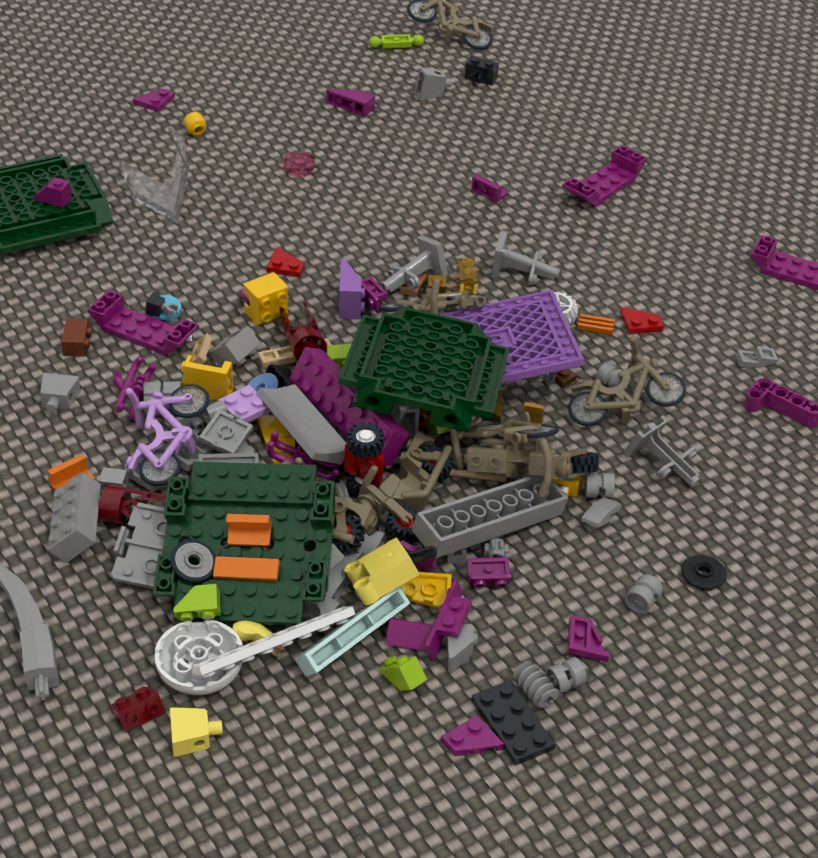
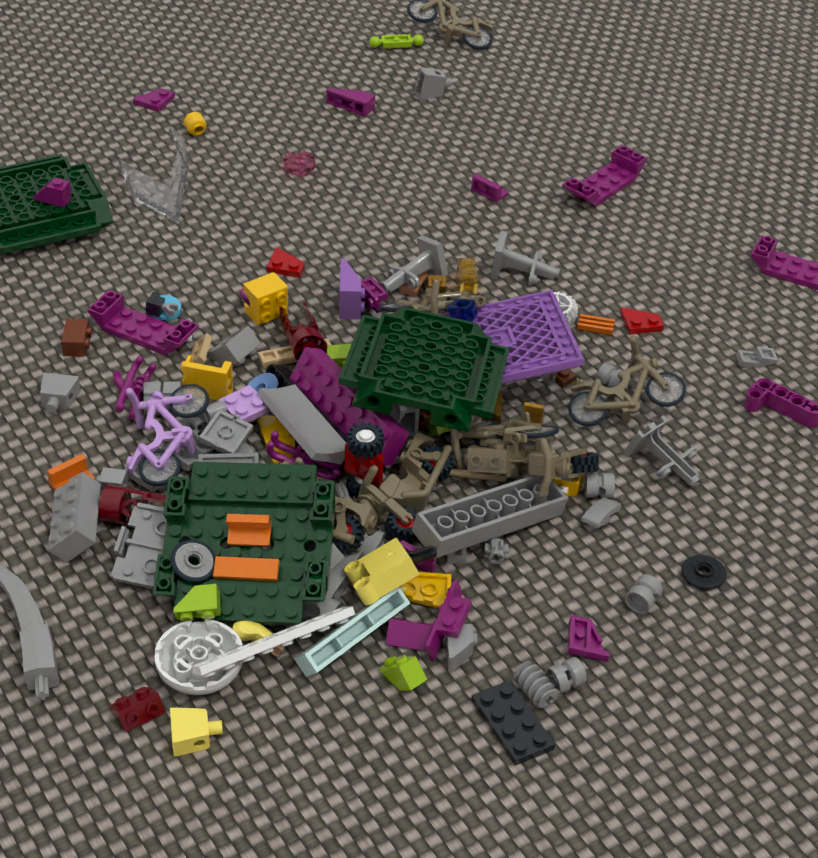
magenta wing [441,715,504,756] -> none
black brick [465,56,499,86] -> none
magenta bracket [467,557,512,587] -> none
none -> clear blue brick [448,299,478,322]

